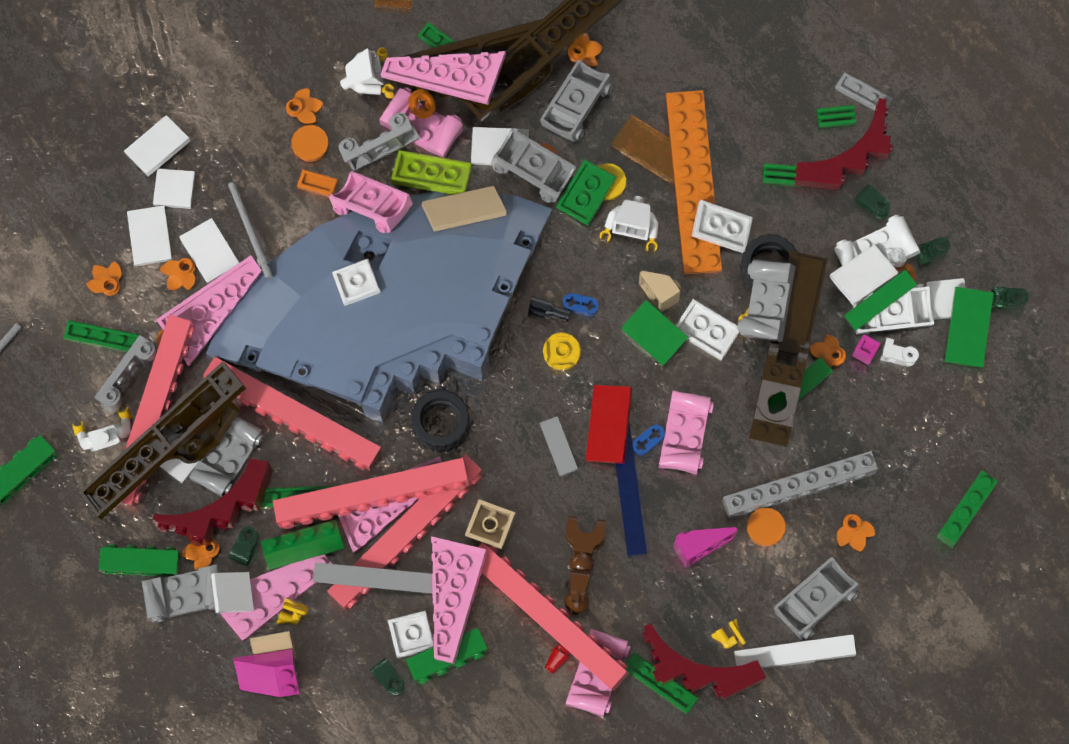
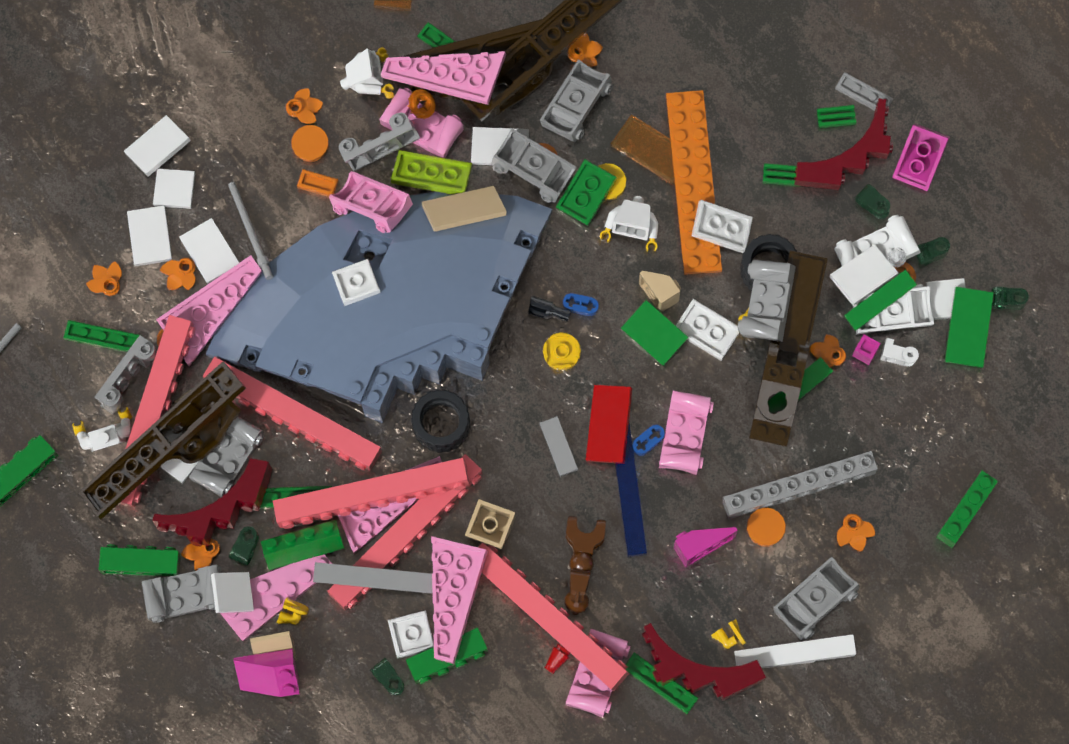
none -> dark pink slope [892,124,950,191]

